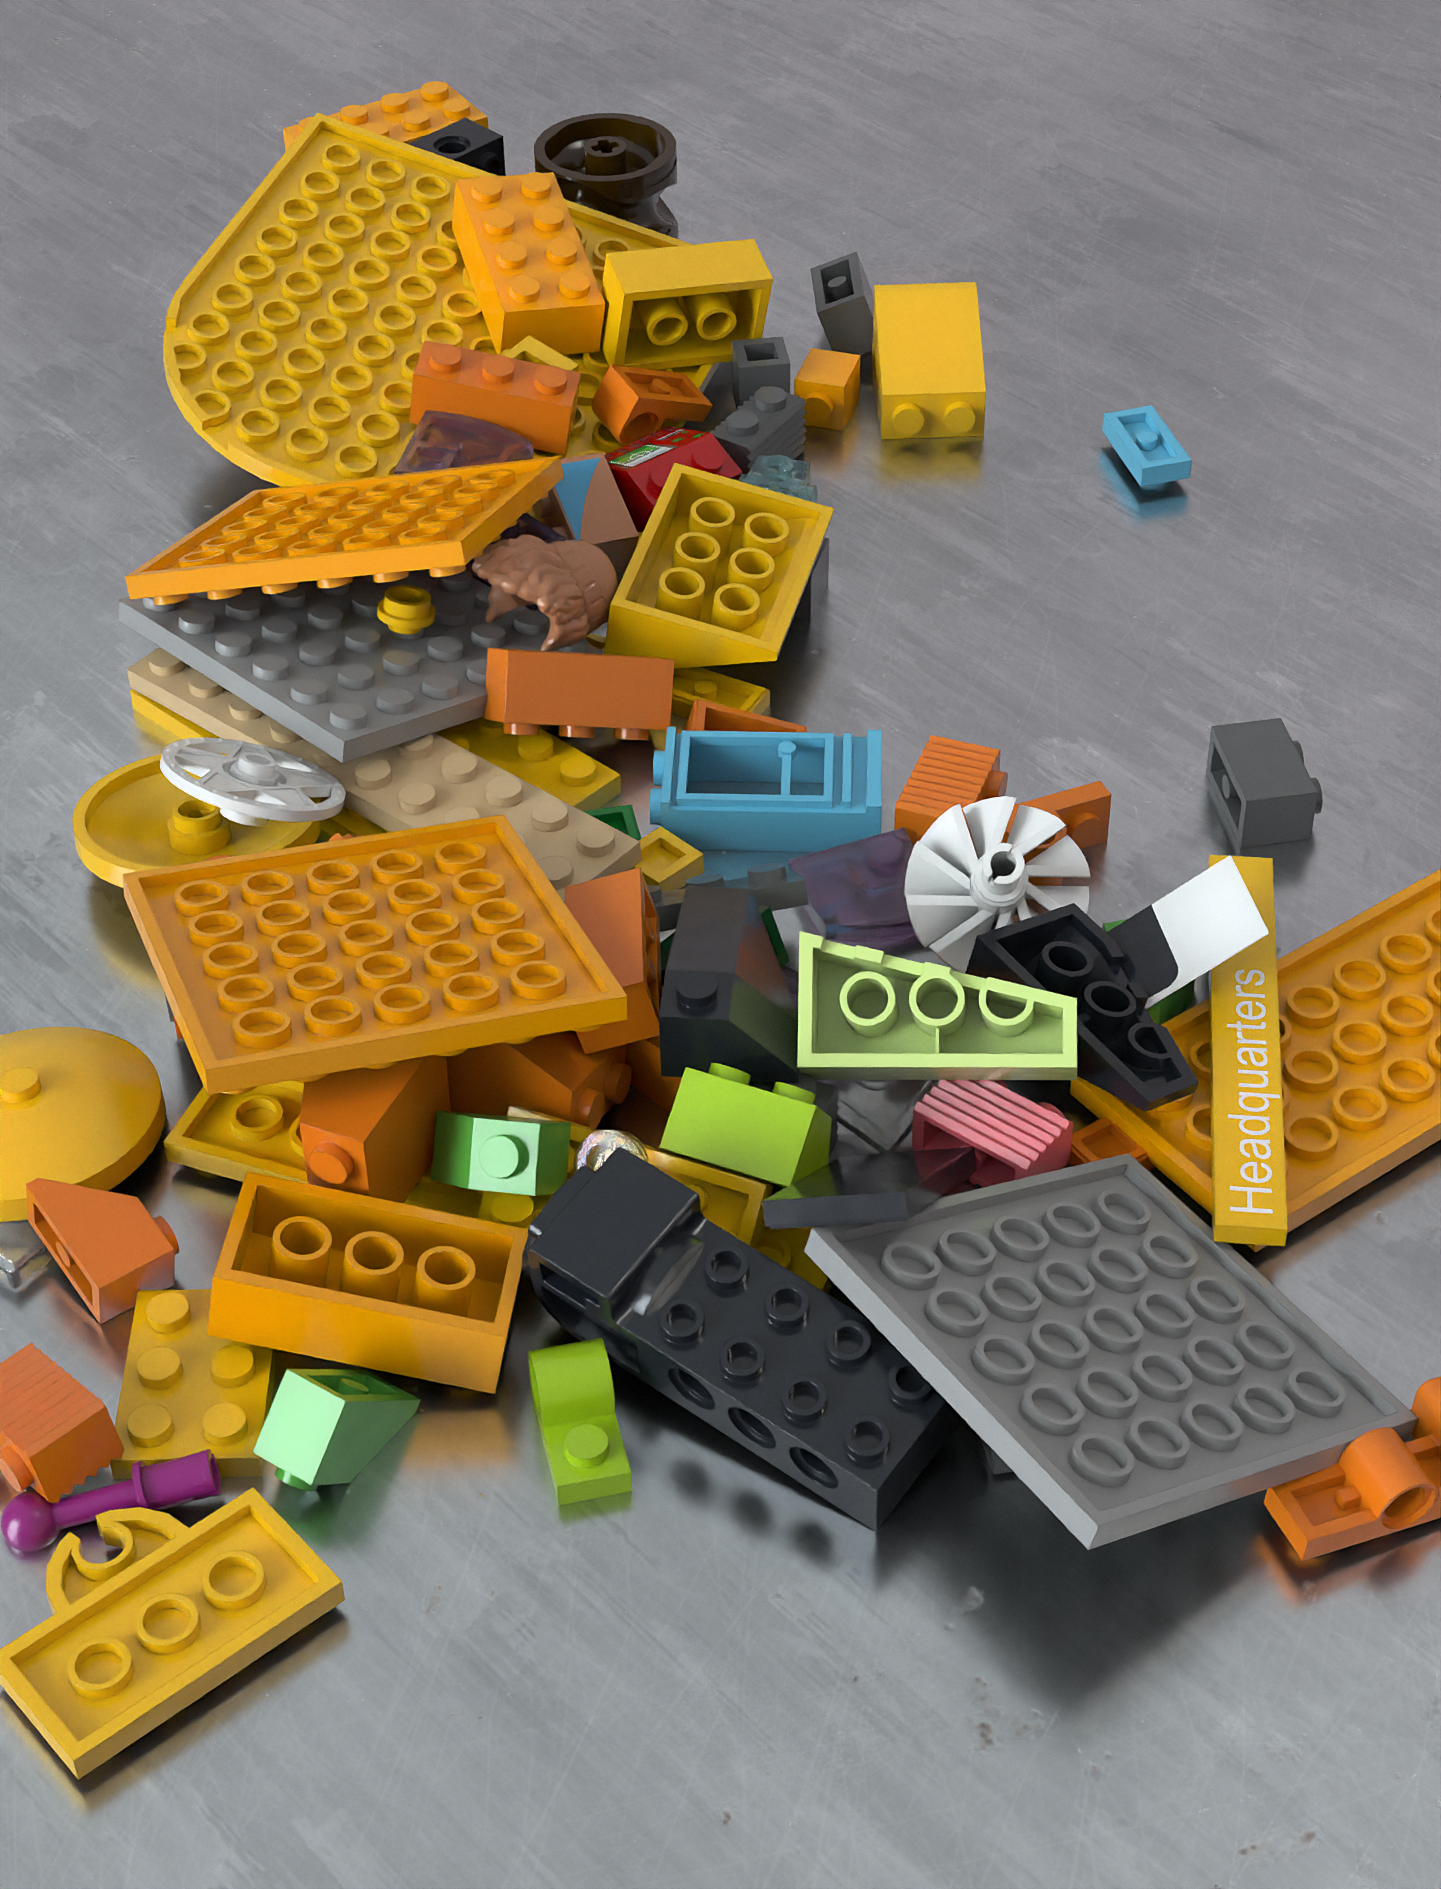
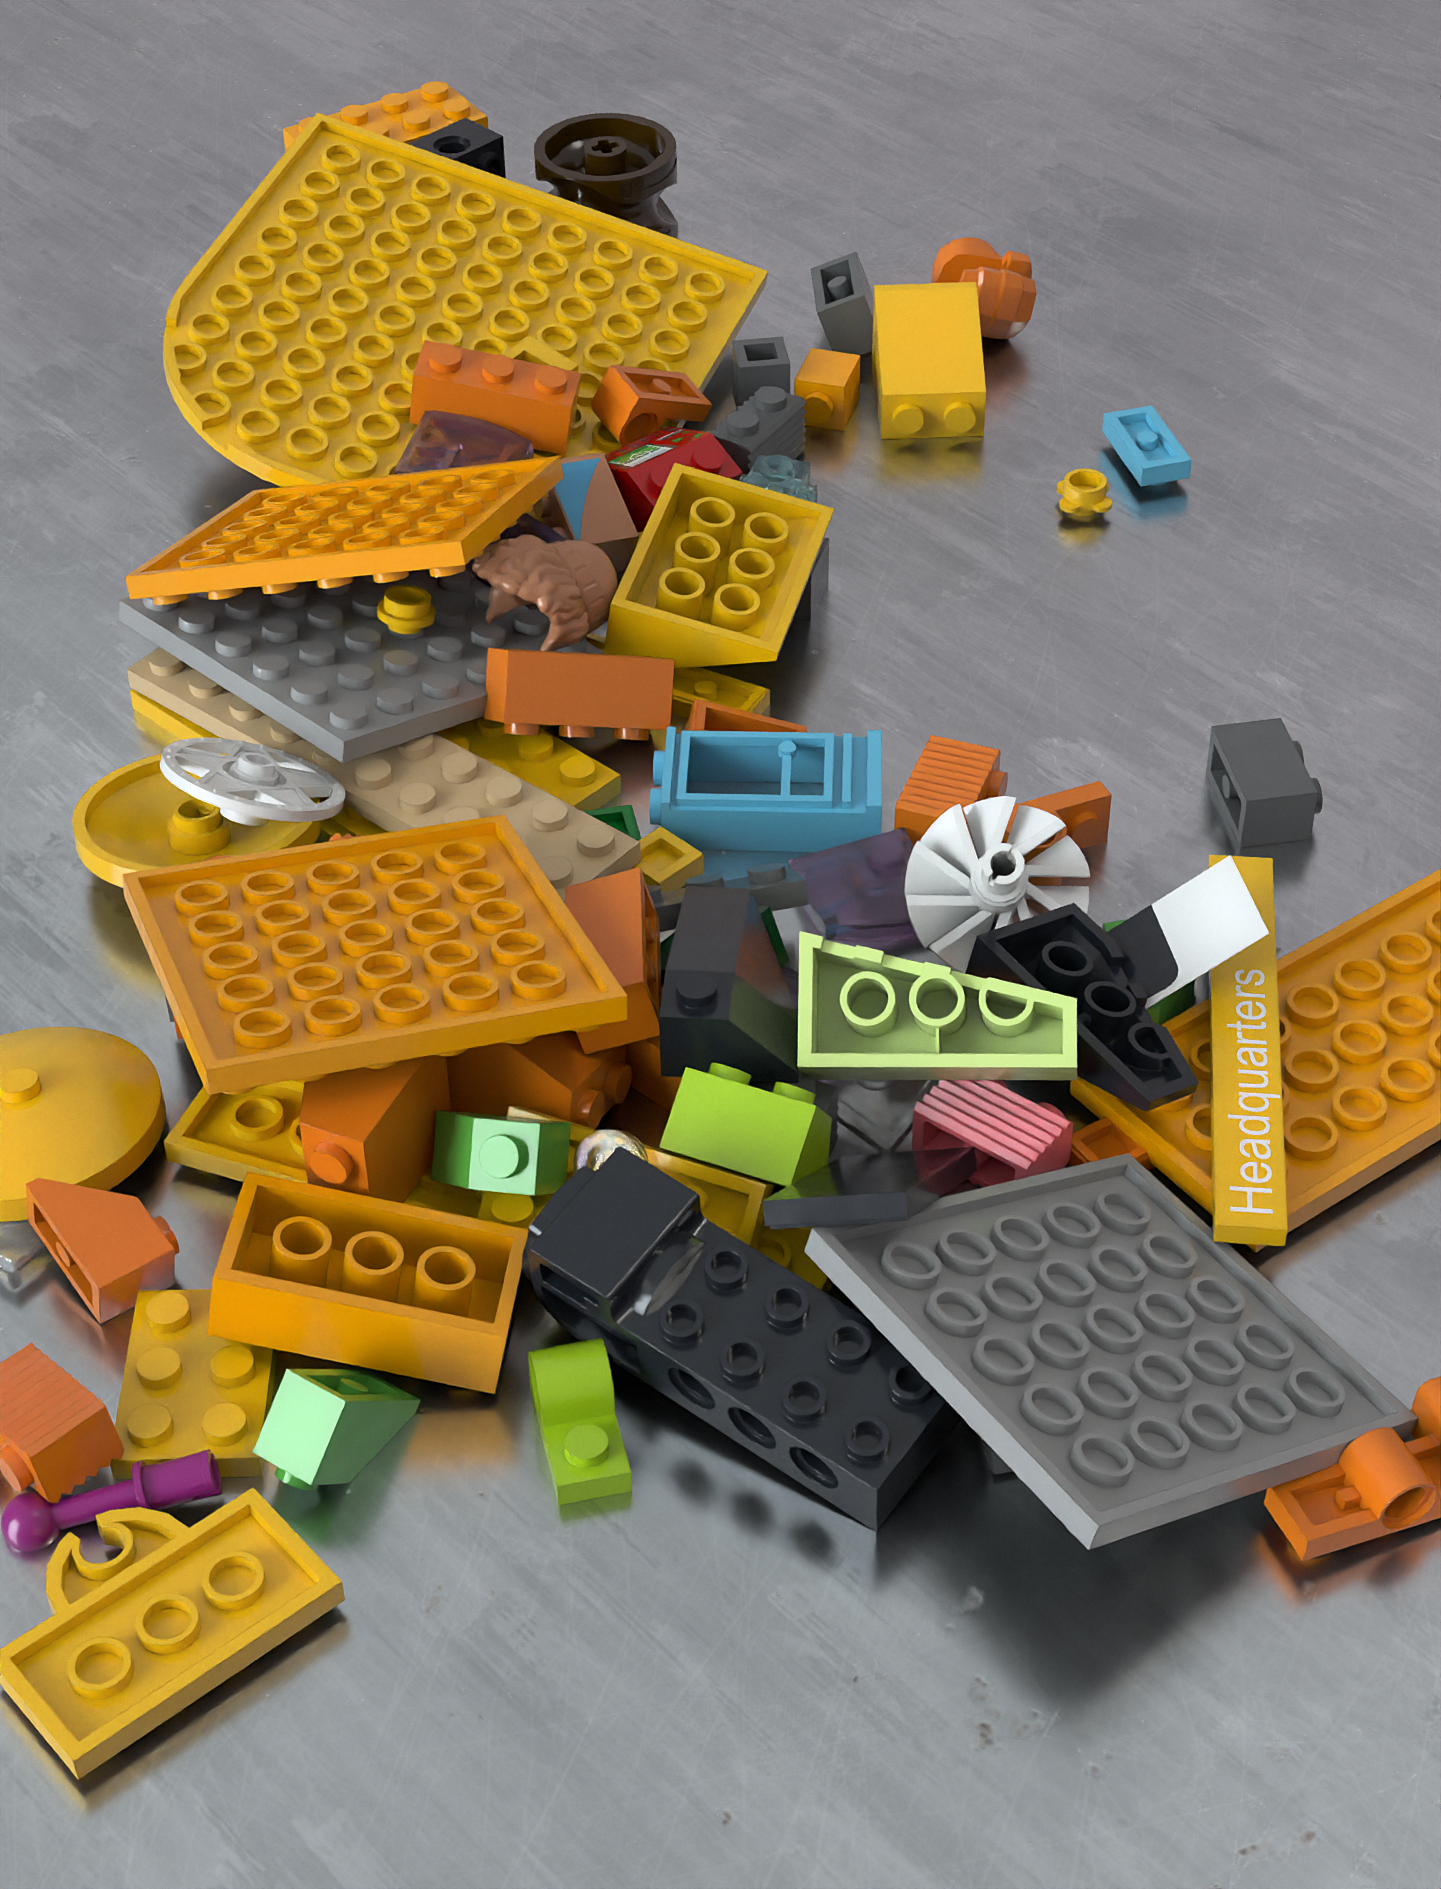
light orange brick [452,172,606,355] -> none
yellow brick [600,239,773,370] -> none
none -> orange piece [931,237,1037,339]
none -> yellow plate [1056,468,1112,516]

